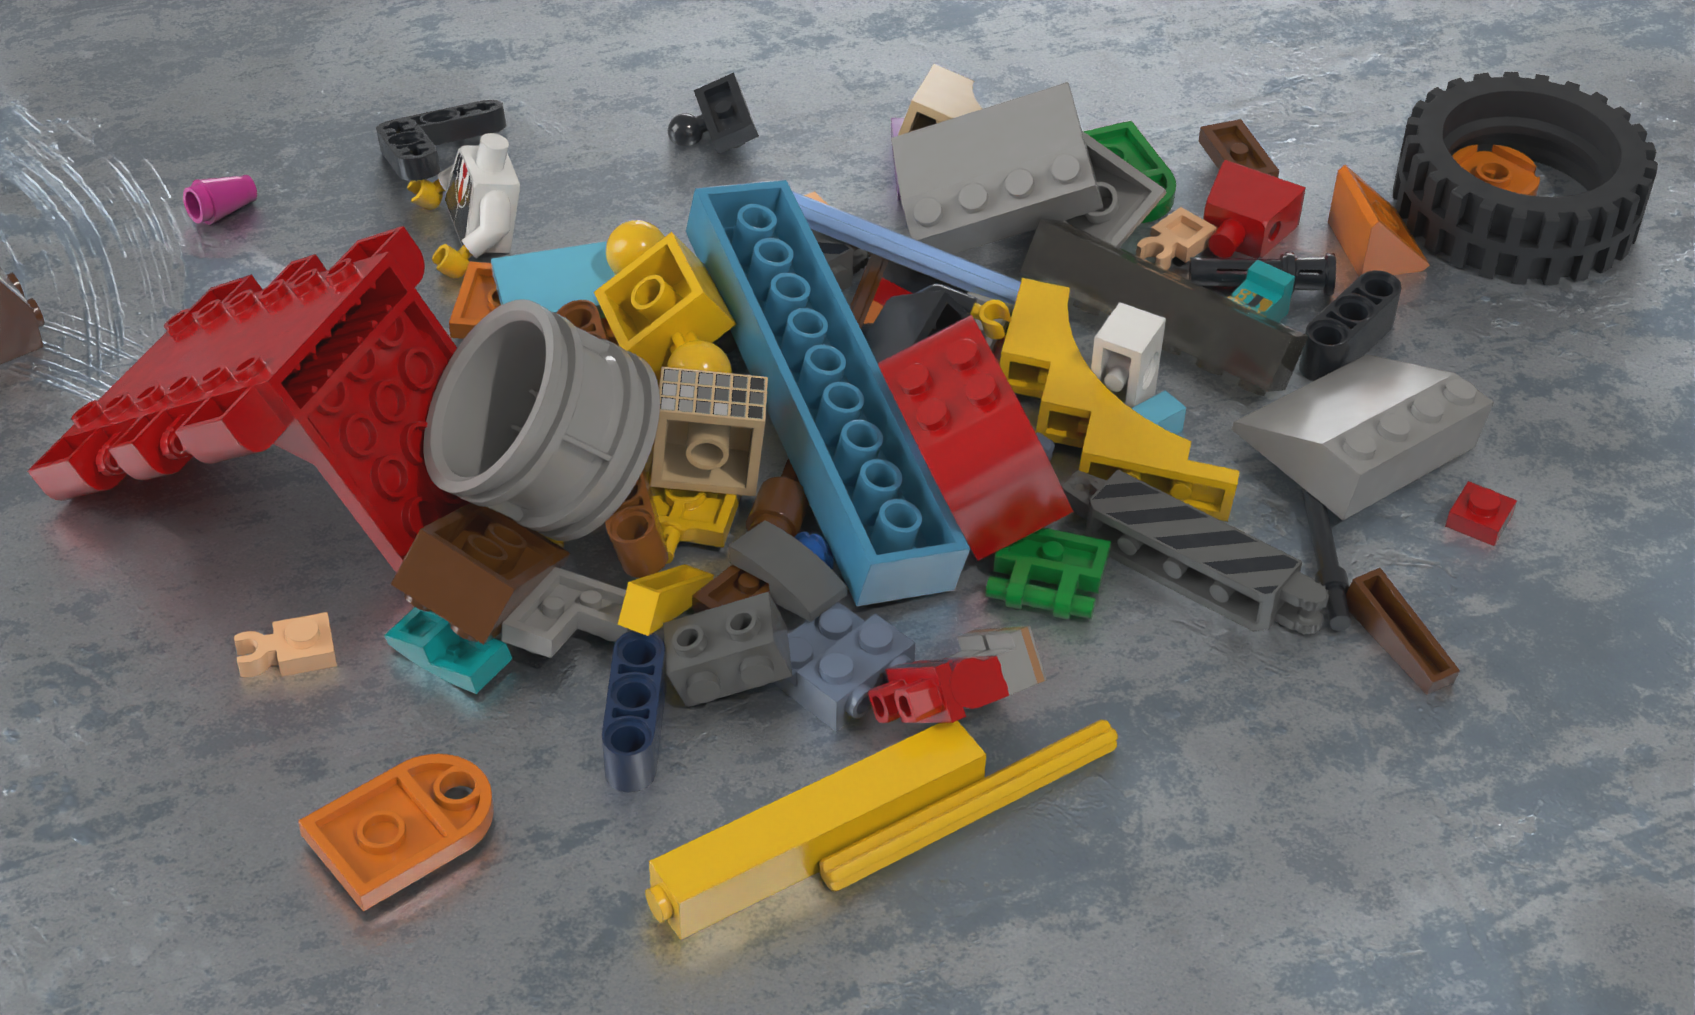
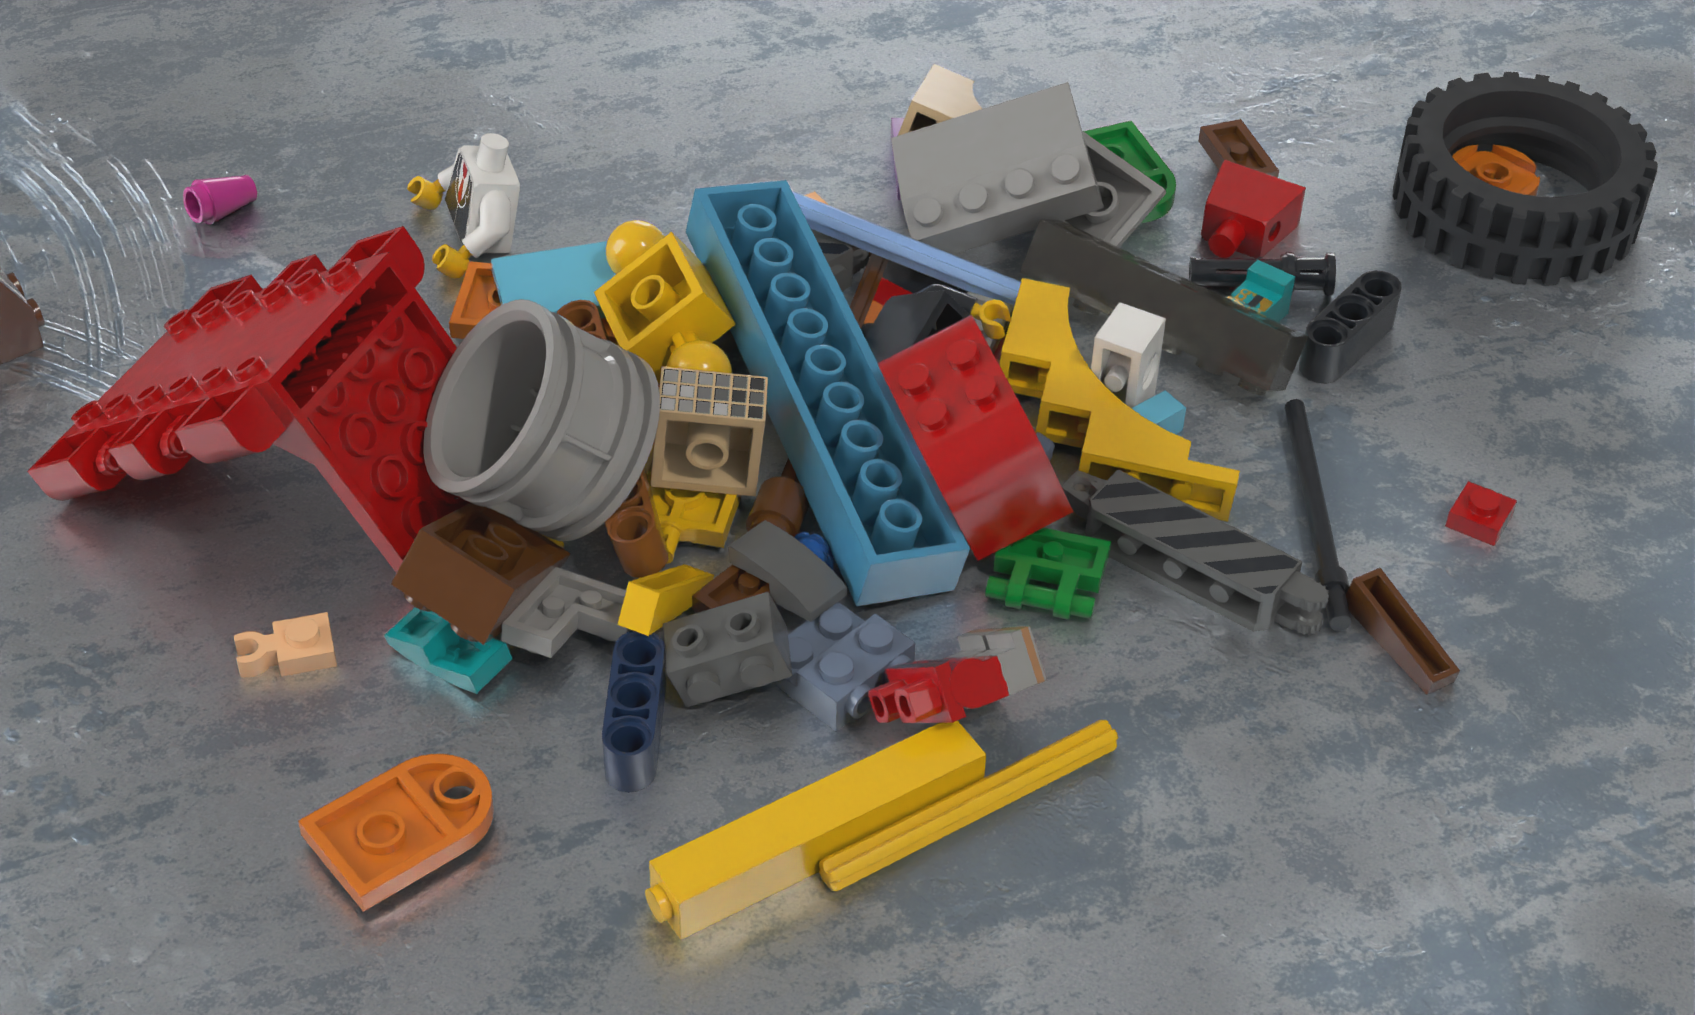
black beam [376,100,507,181] -> none
black plate [668,73,759,154] -> none
light nougat plate [1135,207,1217,274] -> none
light grey slope [1231,354,1494,520] -> none
orange slope [1328,165,1430,277] -> none

